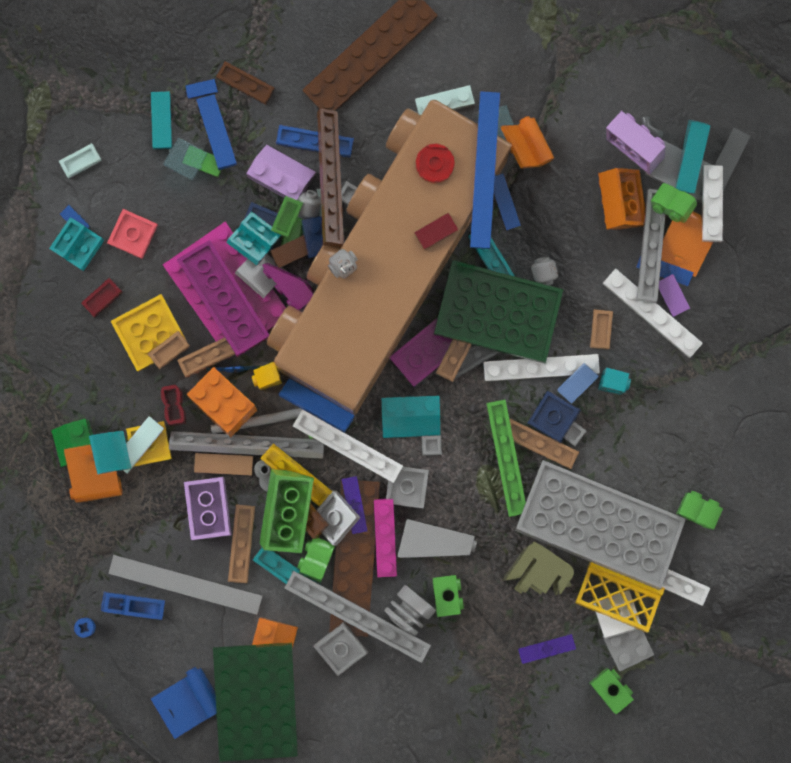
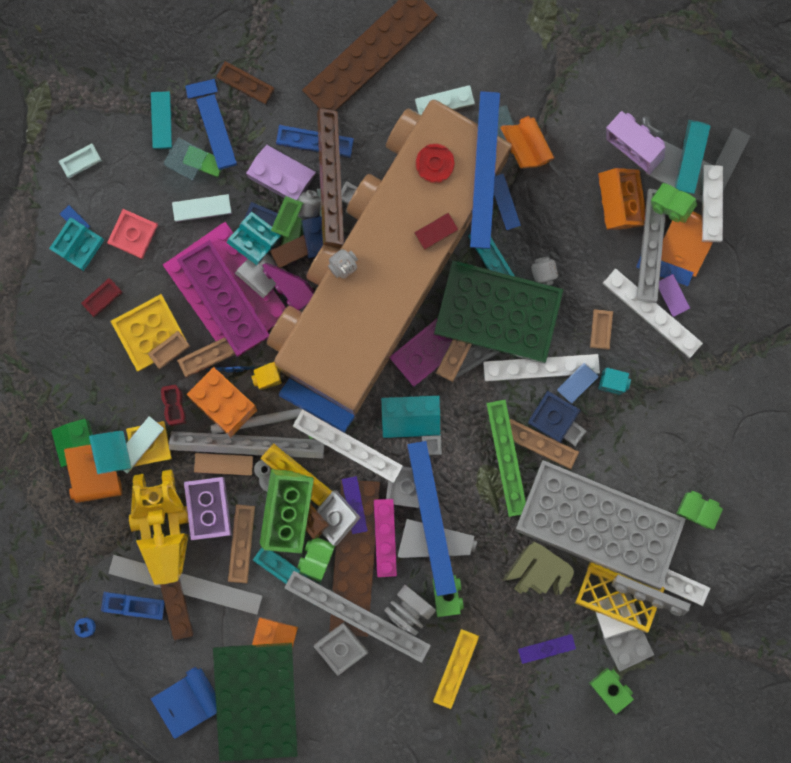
none -> yellow piece [129,470,189,585]
none -> reddish brown plate [160,579,194,640]
none -> light aqua tile [172,194,232,222]
none -> blue tile [407,441,456,597]
none -> yellow tile [433,629,479,709]
none -> light grey plate [611,575,691,616]

